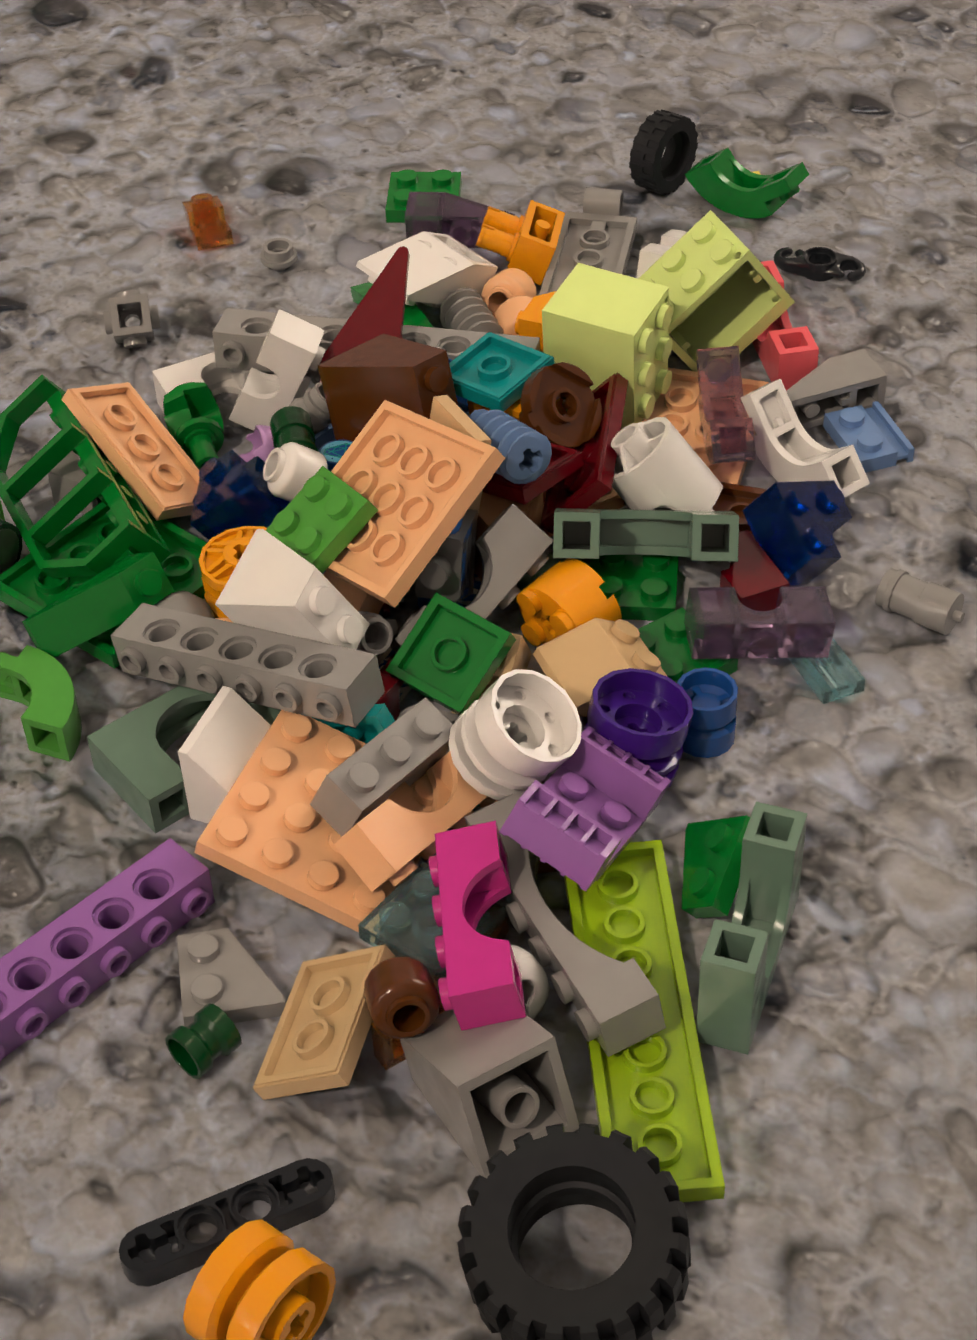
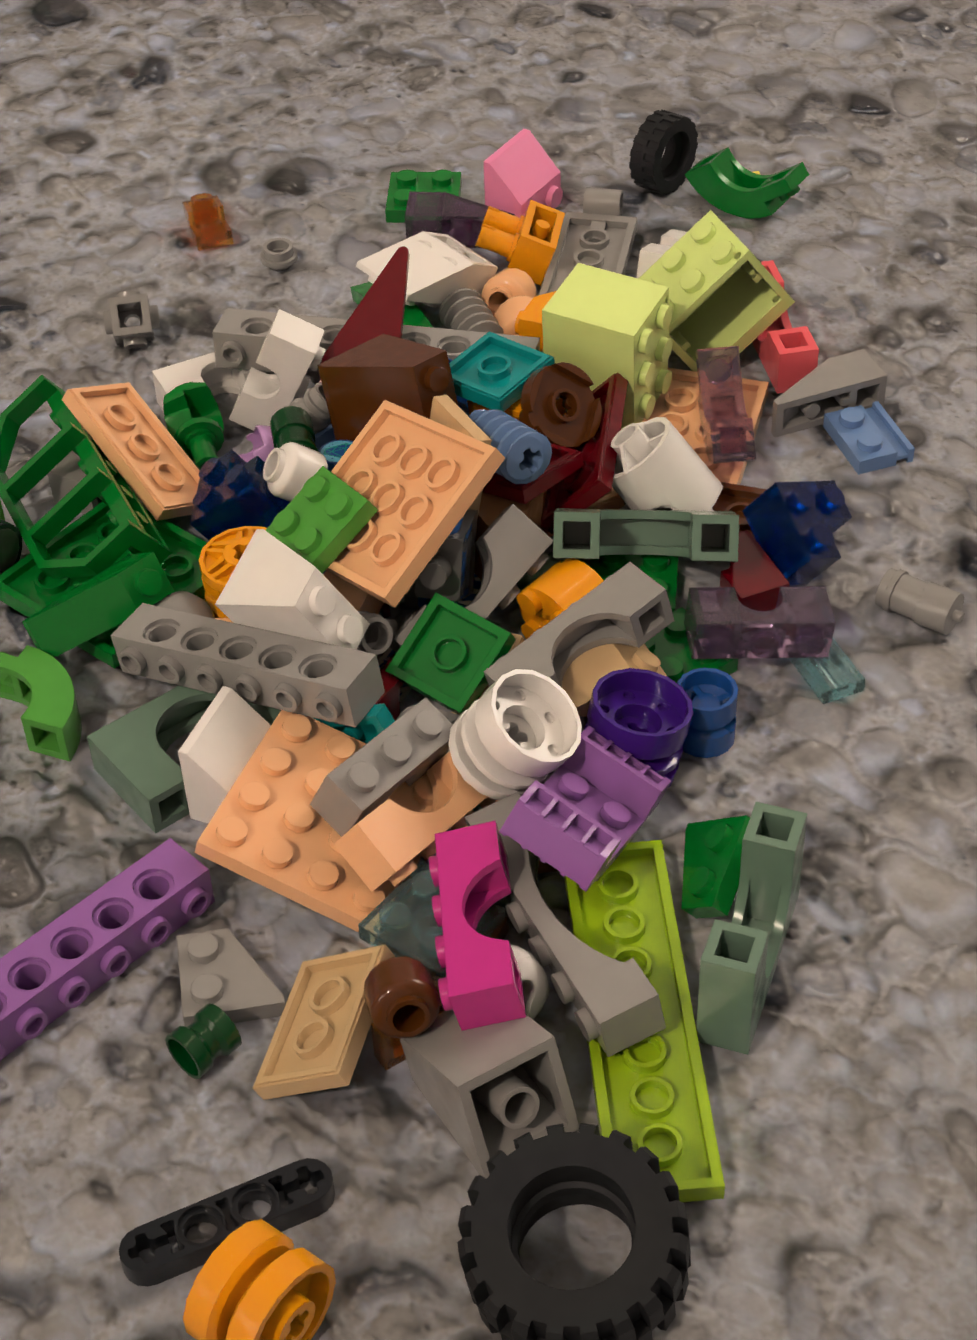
white arch [741,379,870,504] -> none
black piece [773,247,866,282] -> none
none -> bright pink slope [483,129,563,217]
none -> light grey arch [483,562,674,688]

